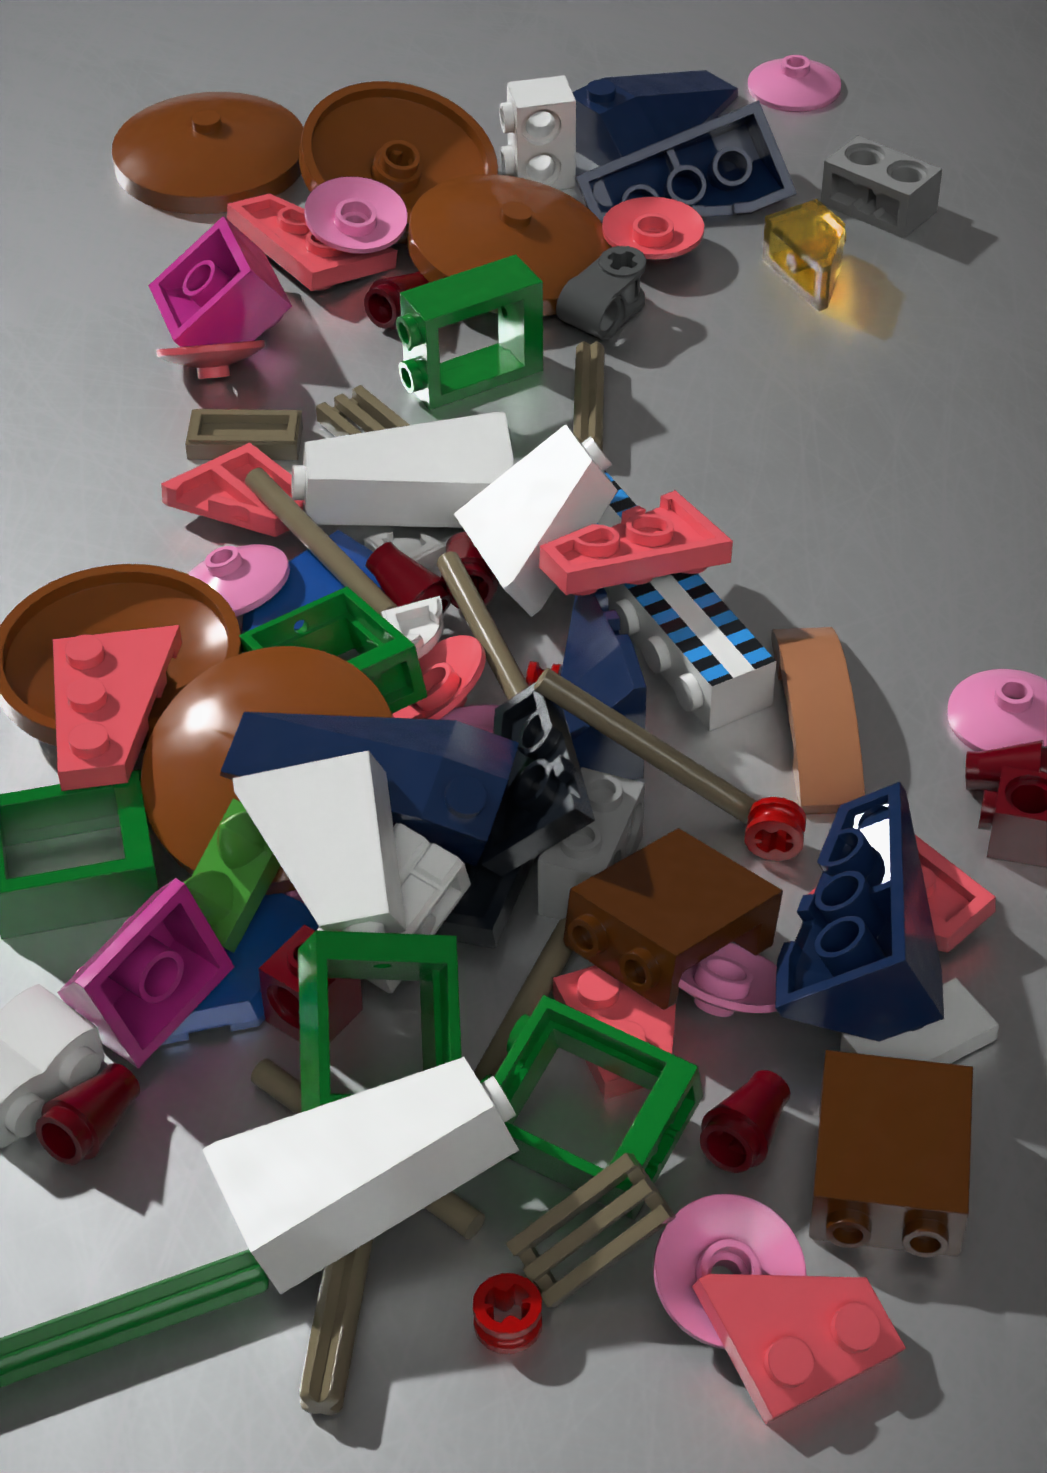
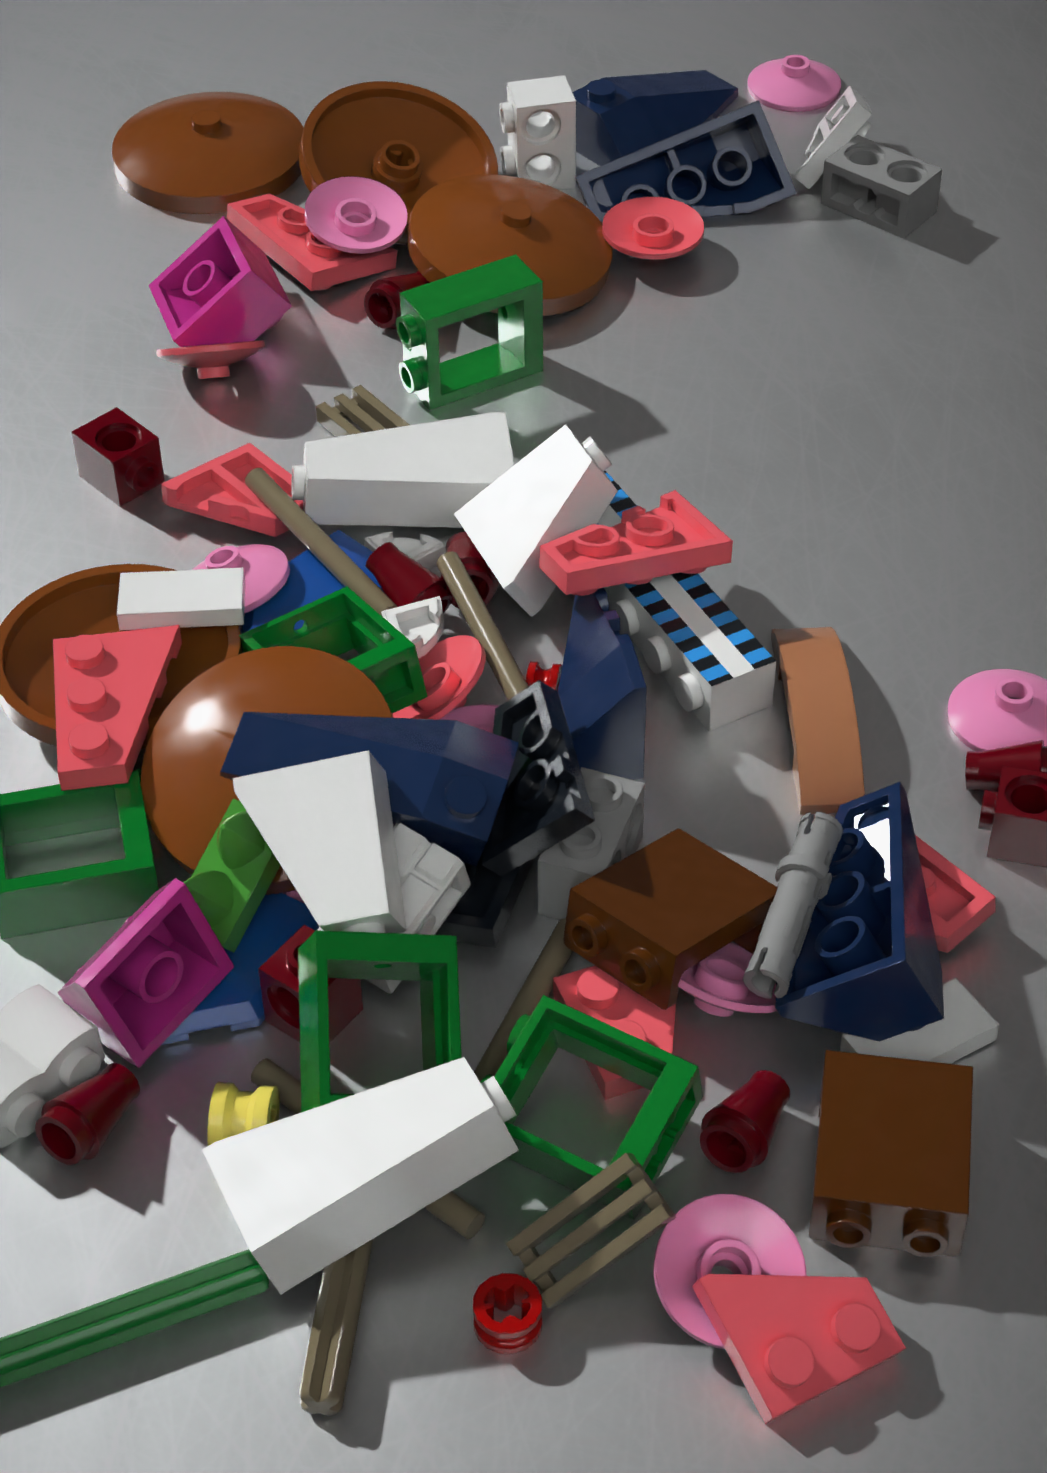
dark tan tile [185,409,303,460] -> none
dark tan bar [534,668,757,826] -> none
dark grey piece [556,246,646,340] -> none
dark tan axle [573,341,605,451] -> none
red bush [744,797,807,861] -> none
clear yellow slope [762,199,846,311] -> none
none -> dark red brick [71,407,165,507]
none -> white tile [117,567,245,631]
none -> light yellow wheel [207,1082,280,1146]
none -> light grey pin [743,812,843,999]
none -> white wing [794,86,872,190]

